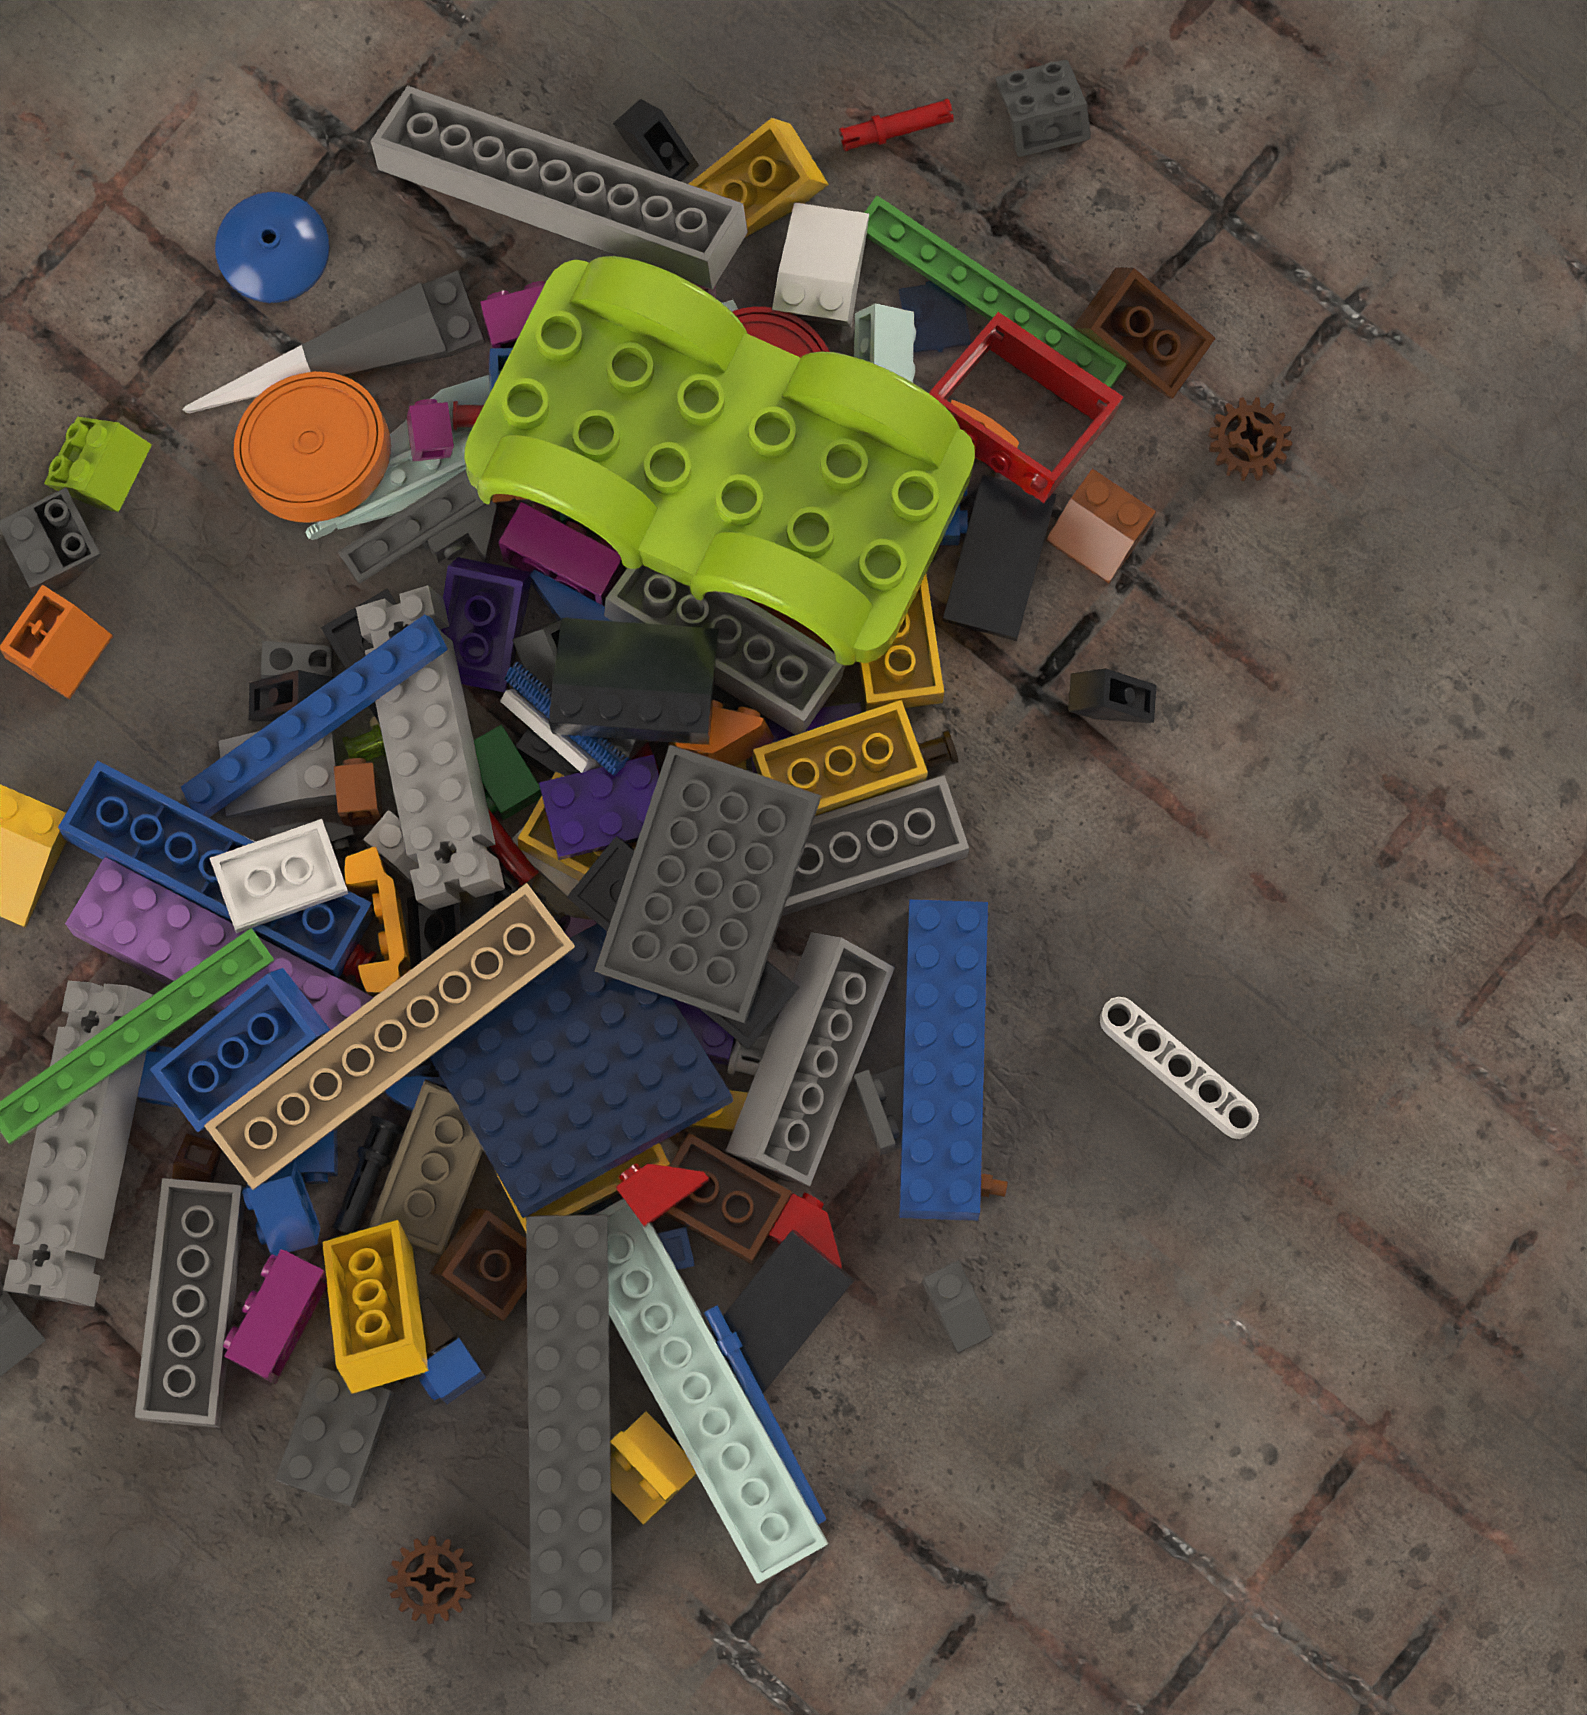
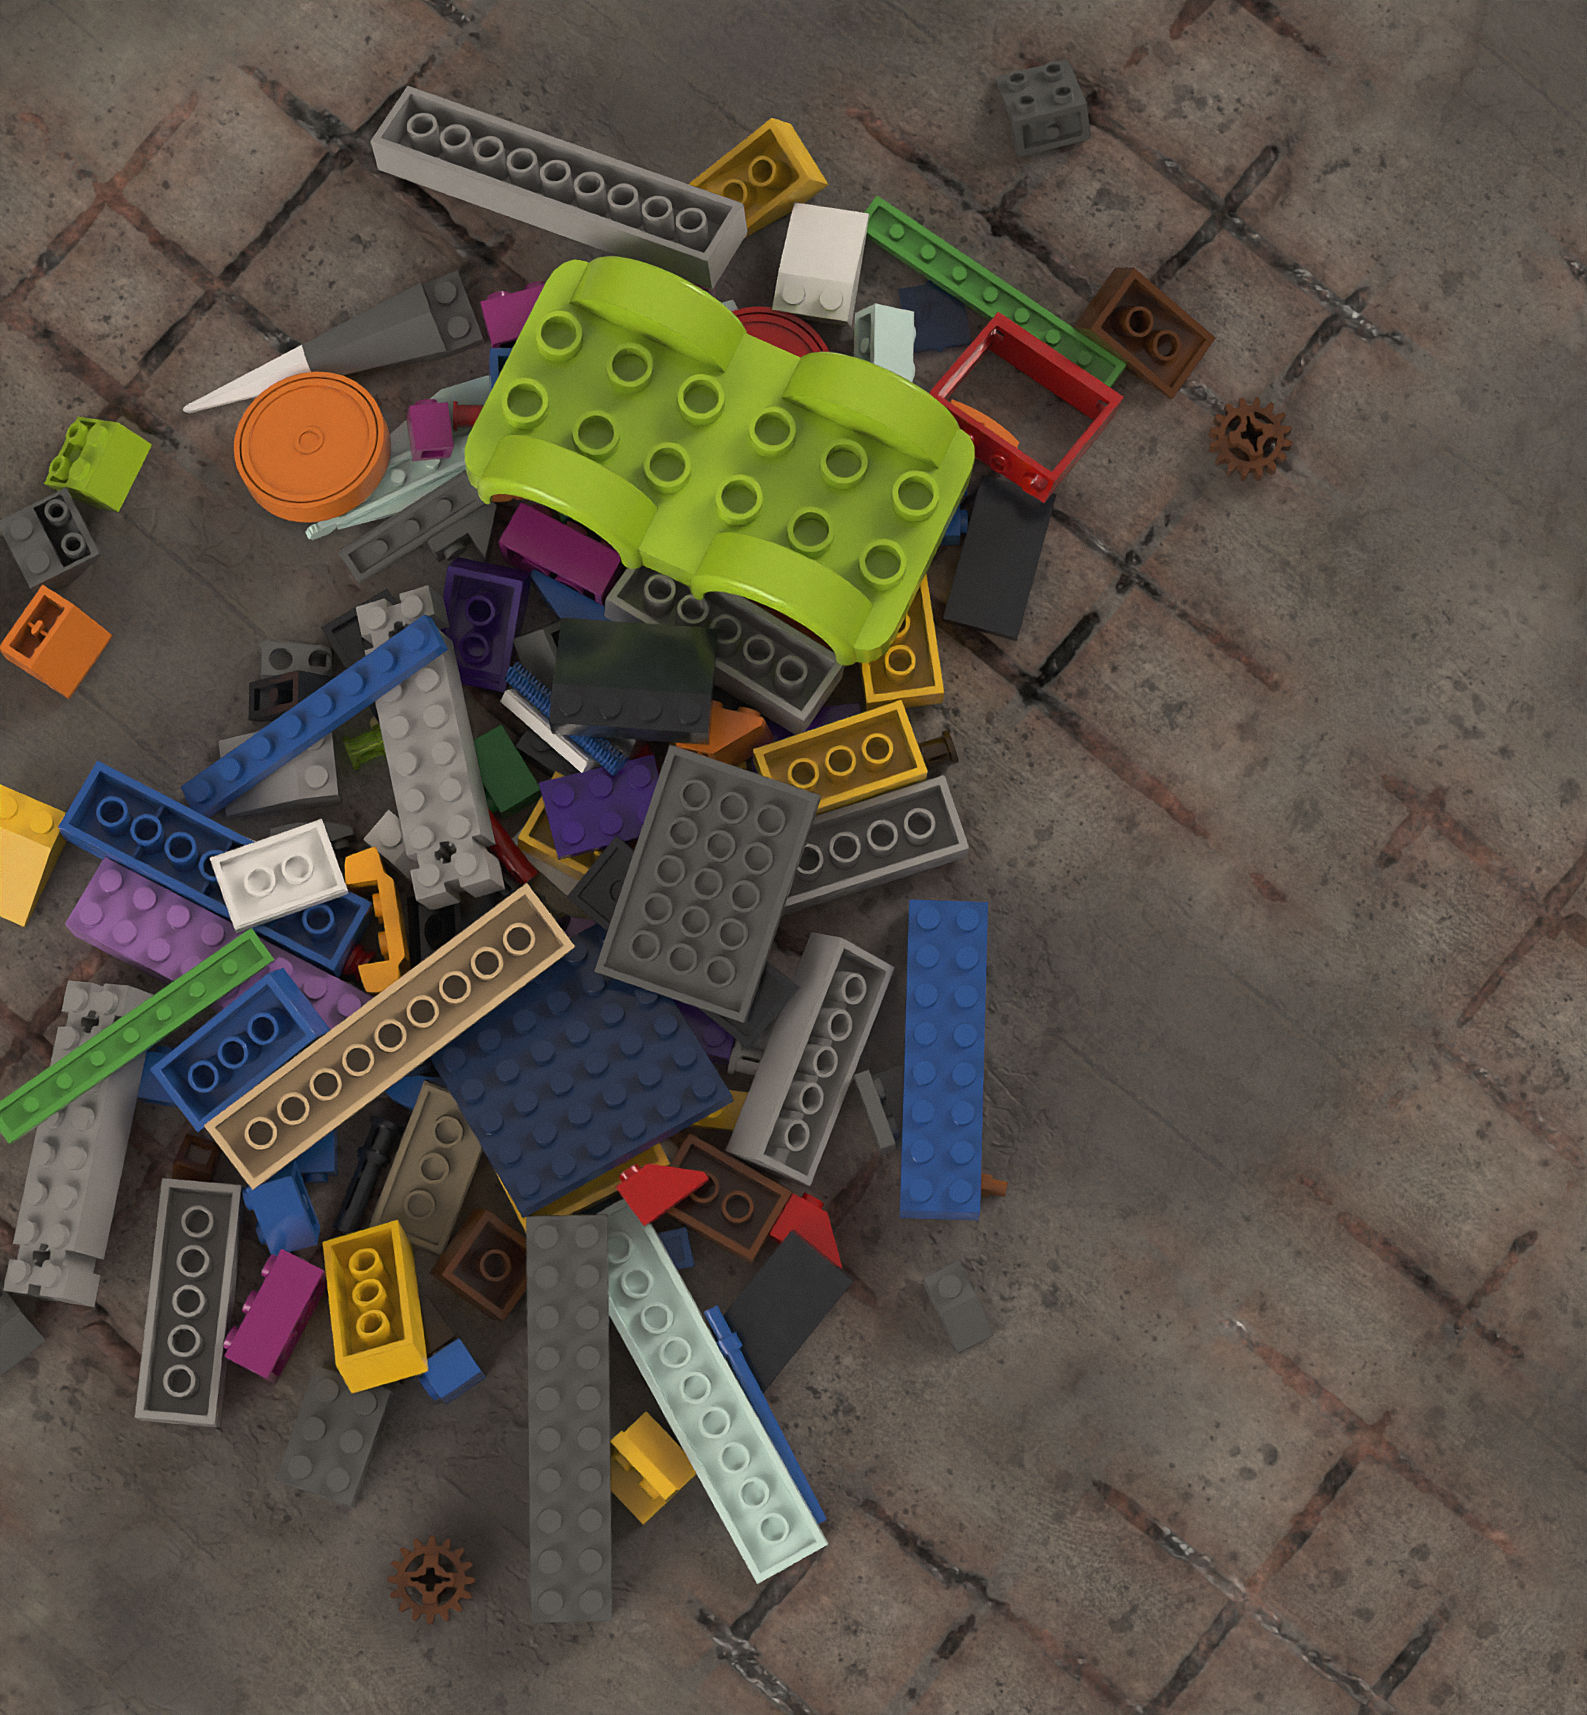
blue dish [215,192,330,303] -> none
dark orange brick [334,758,383,827] -> none
black slope [613,99,699,182] -> none
red pin [839,98,954,152] -> none
dark orange slope [1046,468,1156,584] -> none
black slope [1068,668,1156,723] -> none
white beam [1100,997,1259,1139] -> none

